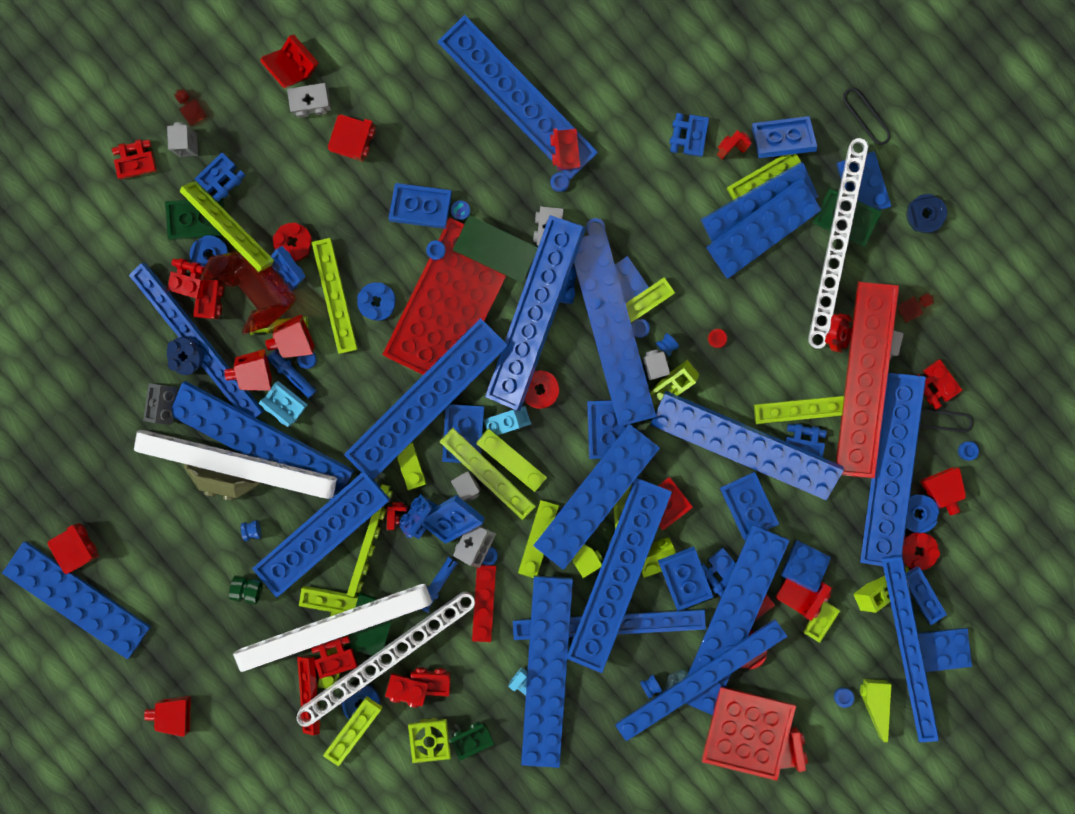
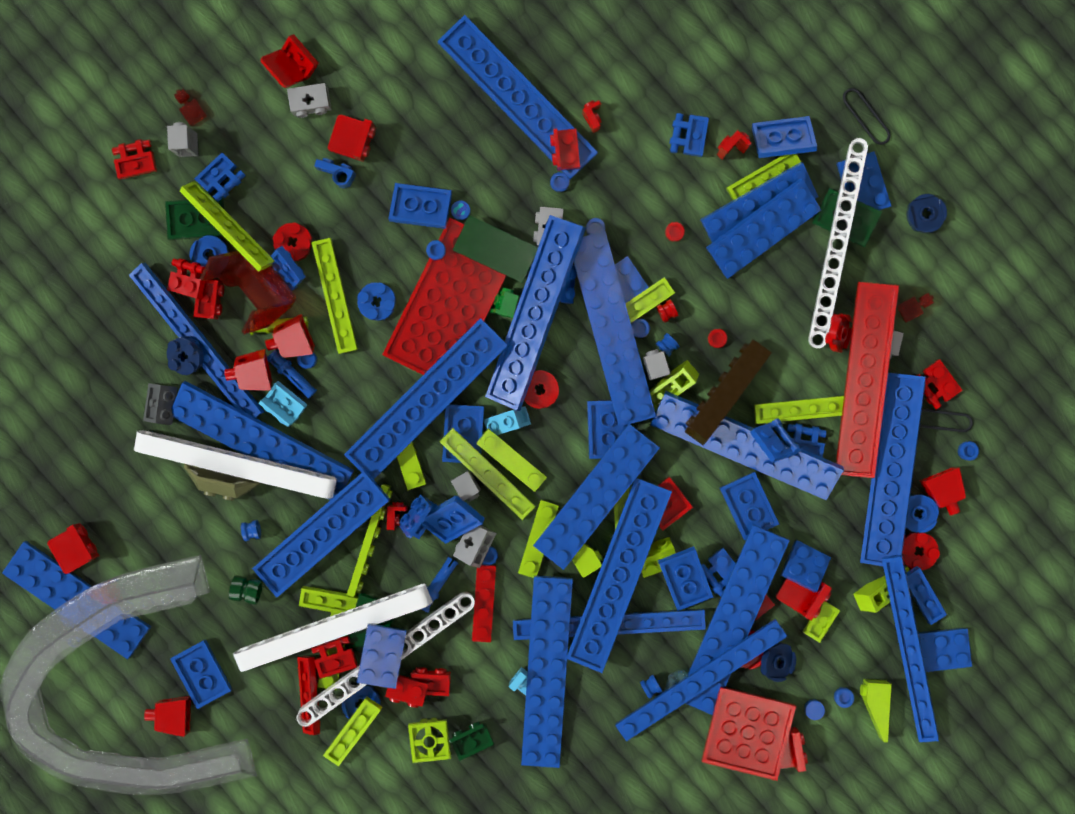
none -> clear windscreen [0,555,257,795]
none -> blue plate [170,639,233,709]
none -> blue plate [314,158,356,189]
none -> plate [357,624,407,689]
none -> green brick [490,288,519,318]
none -> red bracket [582,100,602,133]
none -> red wheel [656,299,679,323]
none -> red tile [665,222,685,242]
none -> dark brown brick [684,339,772,445]
none -> blue plate [751,418,801,463]
none -> dark blue plate [760,642,796,682]
none -> blue tile [804,700,825,720]

